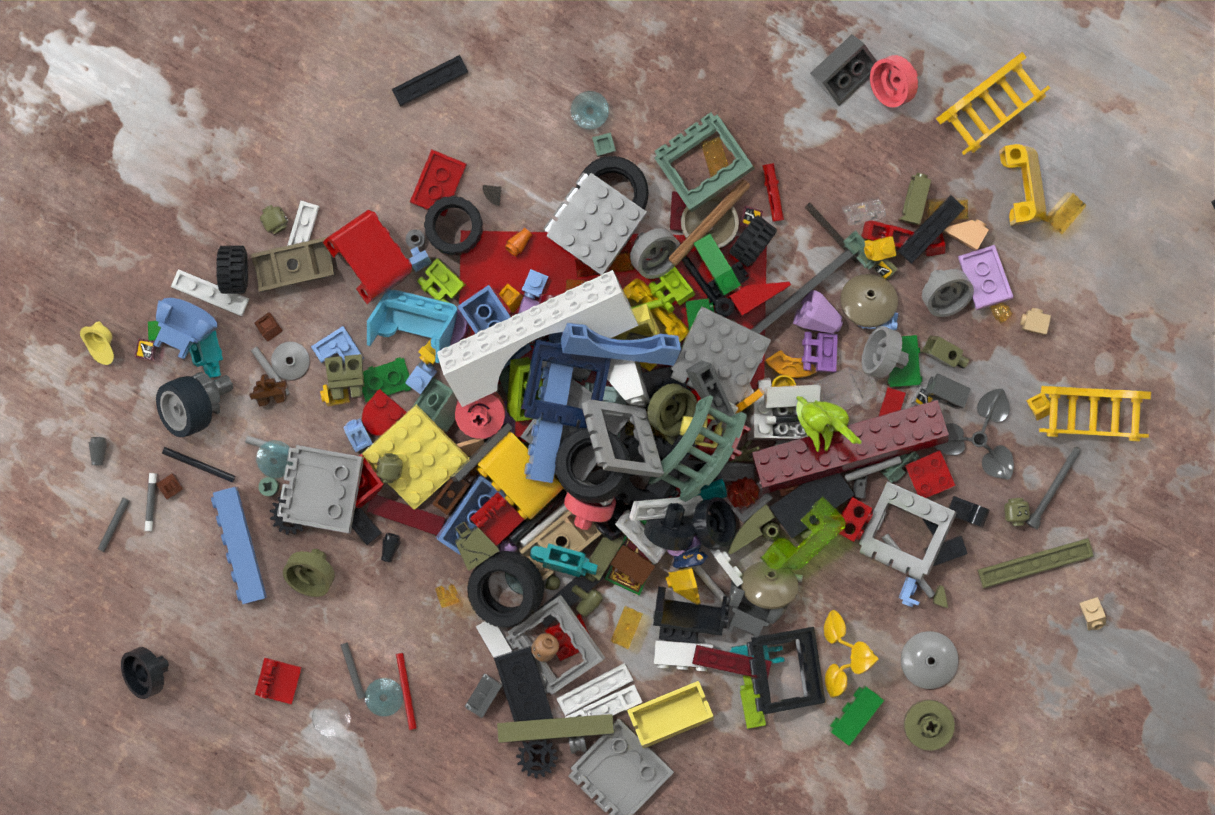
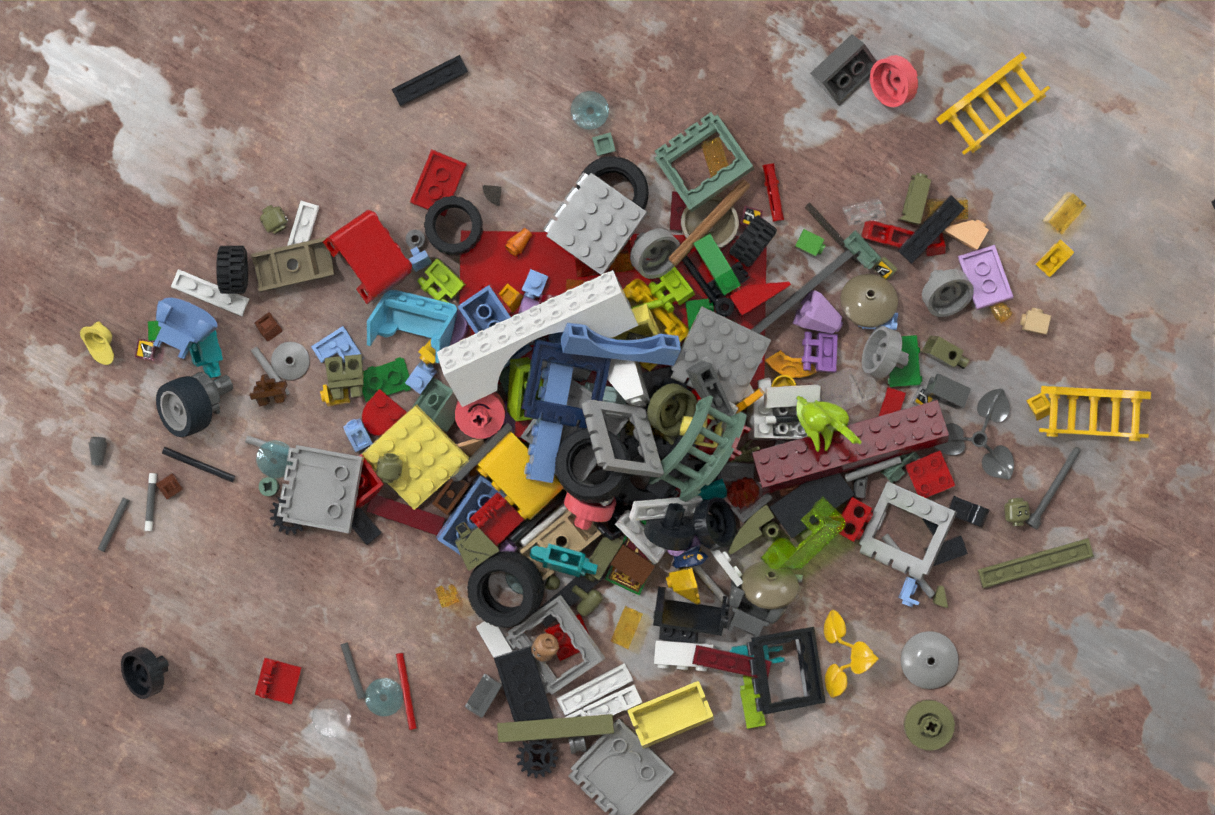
medium blue brick [211,487,267,604] -> none
olive piece [283,549,335,597] -> none
black cone [381,533,401,562] -> none
green brick [829,685,884,746] -> none
yellow bracket [864,236,896,261] -> none
yellow windscreen [999,144,1047,226] -> none
tan bracket [1080,597,1106,631] -> none
none -> bright green brick [794,229,825,257]
none -> yellow slope [1036,239,1074,277]

